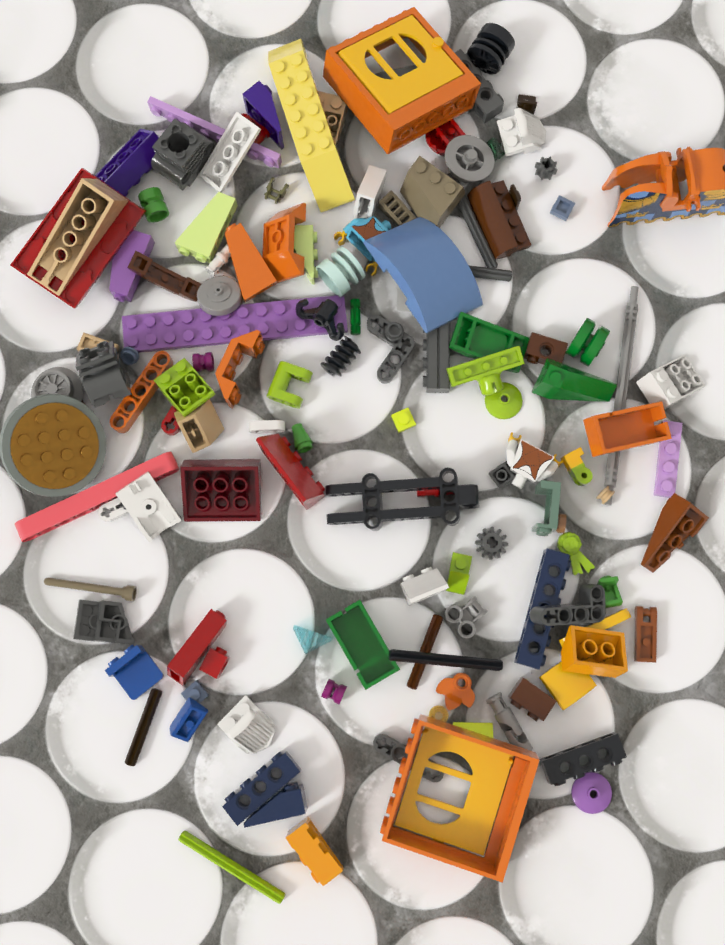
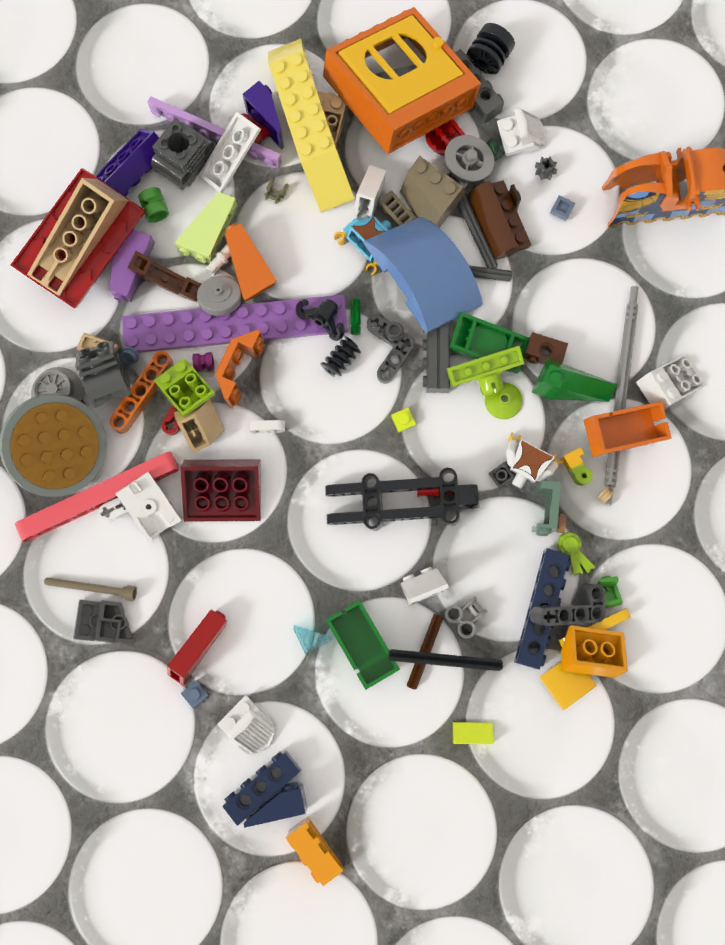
blue bracket [105,644,164,700] -> none
dark brown axle [125,688,162,766] -> none
blue slope [169,697,208,742] -> none
lime axle [178,830,285,904] -> none
red brick [199,646,230,679] -> none
red slope [255,433,325,510] -> none
orange slope [262,203,306,283] -> none
lime connector [266,361,313,409] -> none
bright green cone [291,423,313,453] -> none
yellowish green slope [294,225,318,284] -> none
light aqua wheel [316,246,366,297] -> none
magenta wheel [321,679,347,704] -> none
dark grey beam [373,734,444,783] -> none
door [380,714,539,883] -> none
clear yellow plate [429,705,449,722] -> none
orange plate [436,673,475,710] -> none
lime slope [446,552,472,595] -> none
dark grey gear [475,527,508,560] -> none
light grey piece [486,692,541,768] -> none
reddish brown brick [508,677,557,721] -> none
dark brown bracket [516,94,537,115] -> none
black brick [539,732,627,786] -> none
green wheel [566,318,610,366] -> none
medium lavender dish [571,772,612,814] -> none
dark orange plate [634,606,657,663] -> none
dark orange wedge [641,493,709,573] -> none
lavender plate [654,420,683,498] -> none

